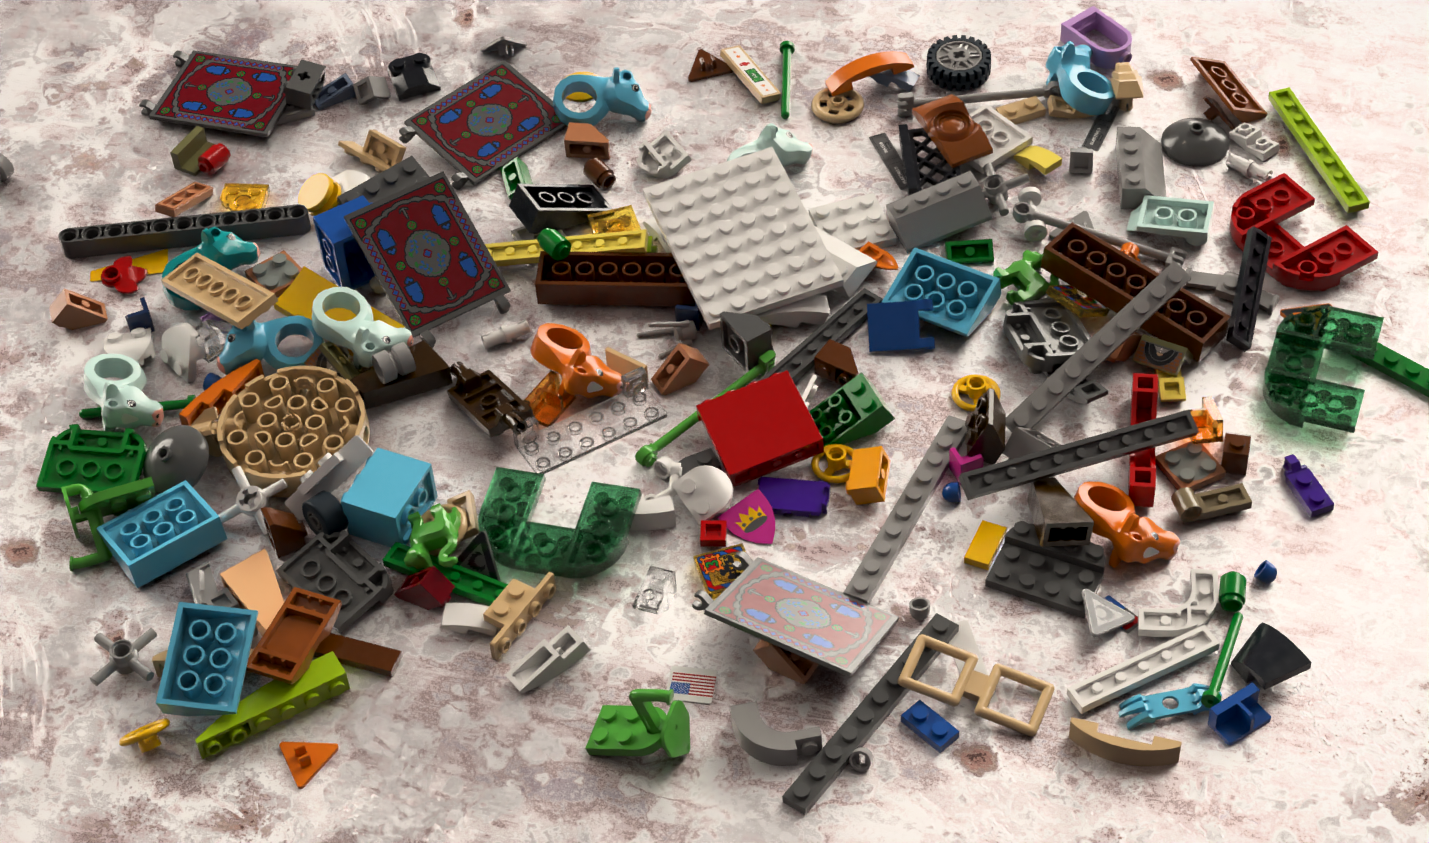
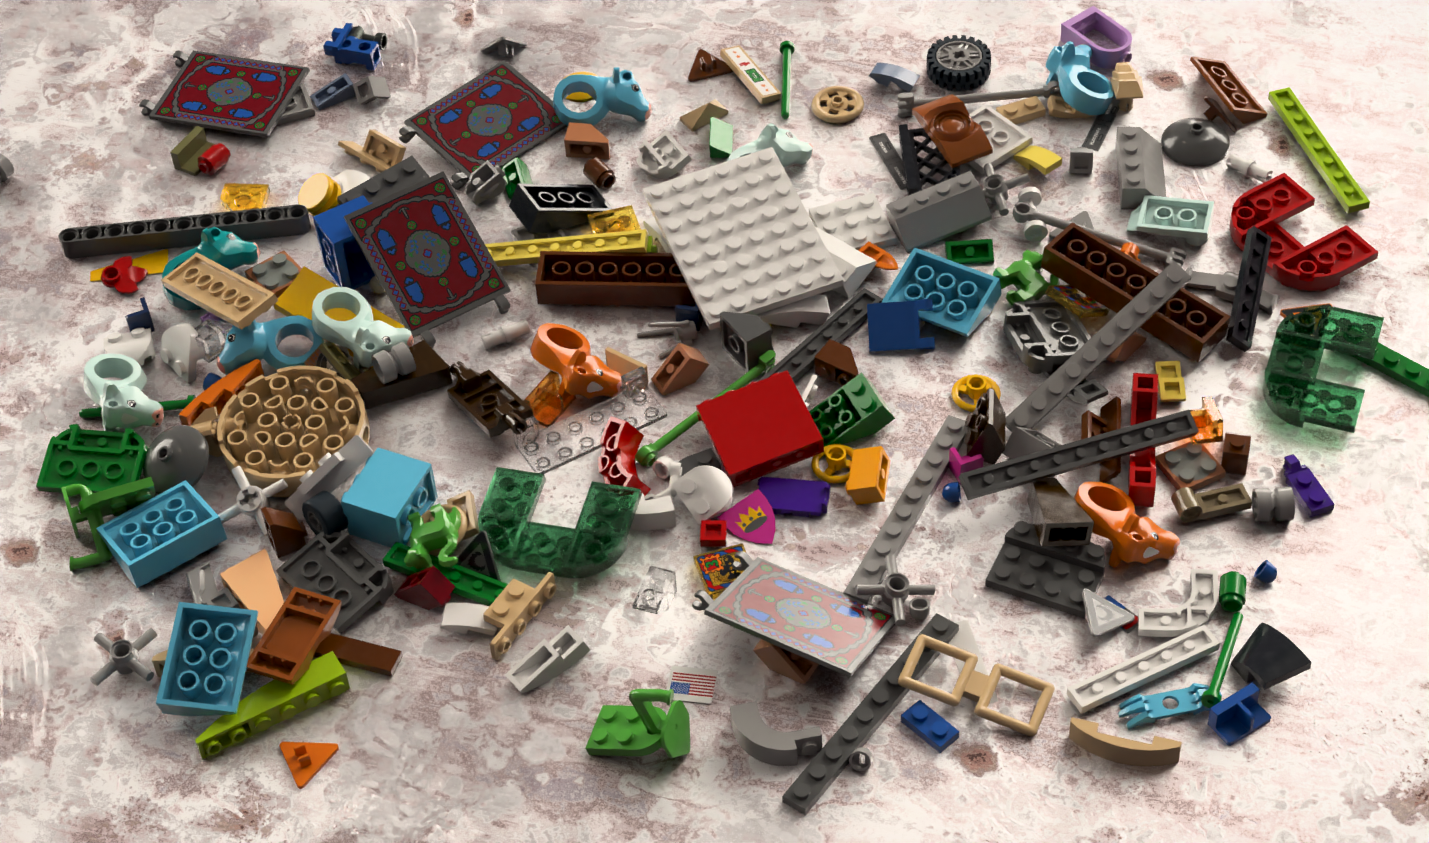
nougat slope [49,288,108,330] -> none
yellow piece [119,718,170,753] -> none
nougat tile [155,182,213,218] -> none
dark grey brick [283,59,326,110] -> none
black slope [387,53,441,101] -> none
green brick [537,228,571,261] -> none
orange slope [825,51,914,96] -> none
yellow tile [964,520,1007,570] -> none
panel [1132,334,1193,376] -> none
white slope [1229,122,1280,161] -> none
none -> blue hips [323,23,388,71]
none -> light grey hand [465,160,507,205]
none -> red brick [598,416,651,498]
none -> tan slope [680,99,728,132]
none -> slope [709,117,733,158]
none -> light grey bar [856,555,935,625]
none -> reddish brown bracket [1081,396,1121,483]
none -> light grey wheel [1252,487,1295,522]

